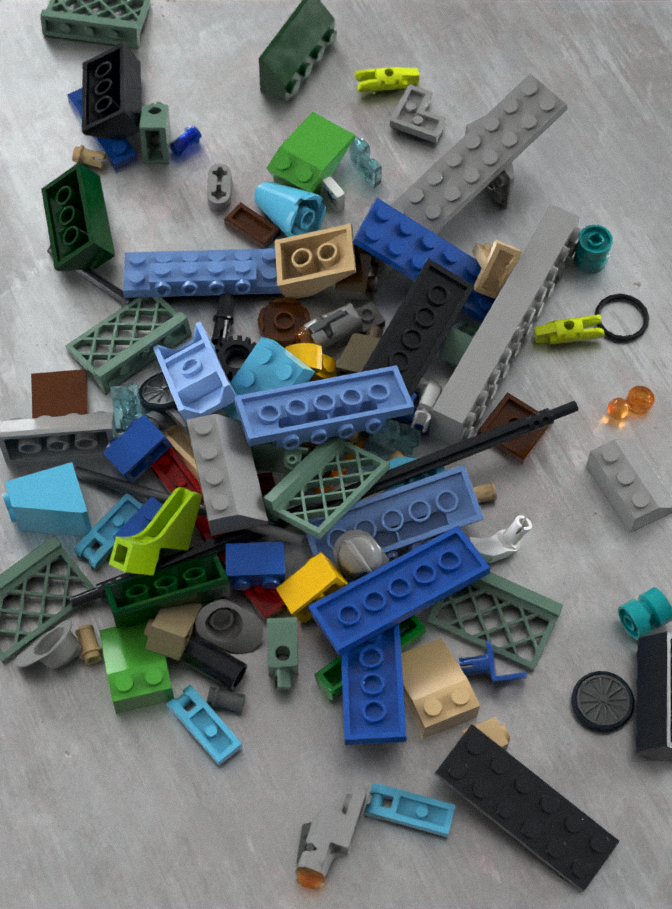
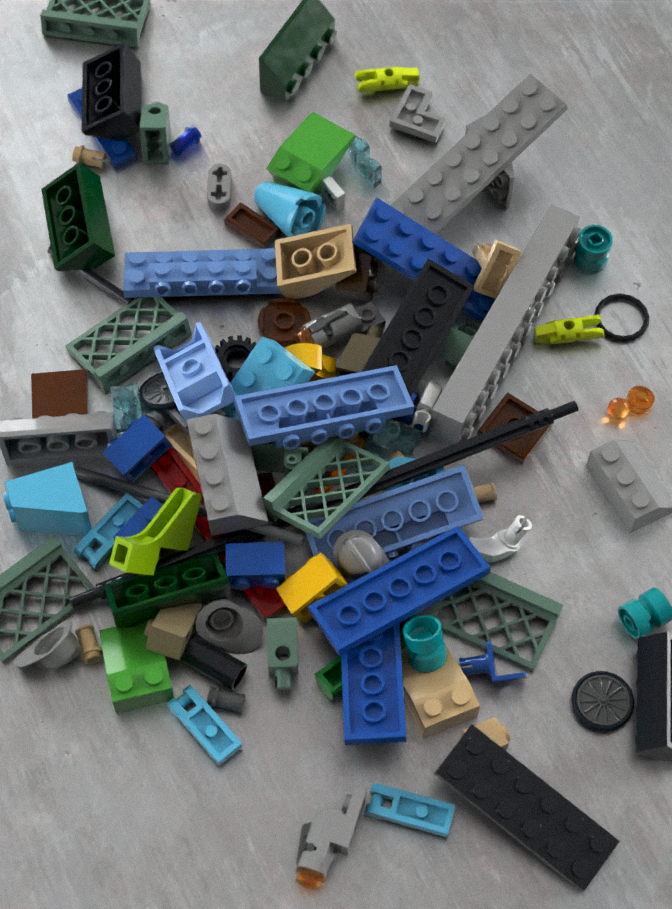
black axle [211,293,235,345] -> none
none -> teal wheel [403,615,447,672]

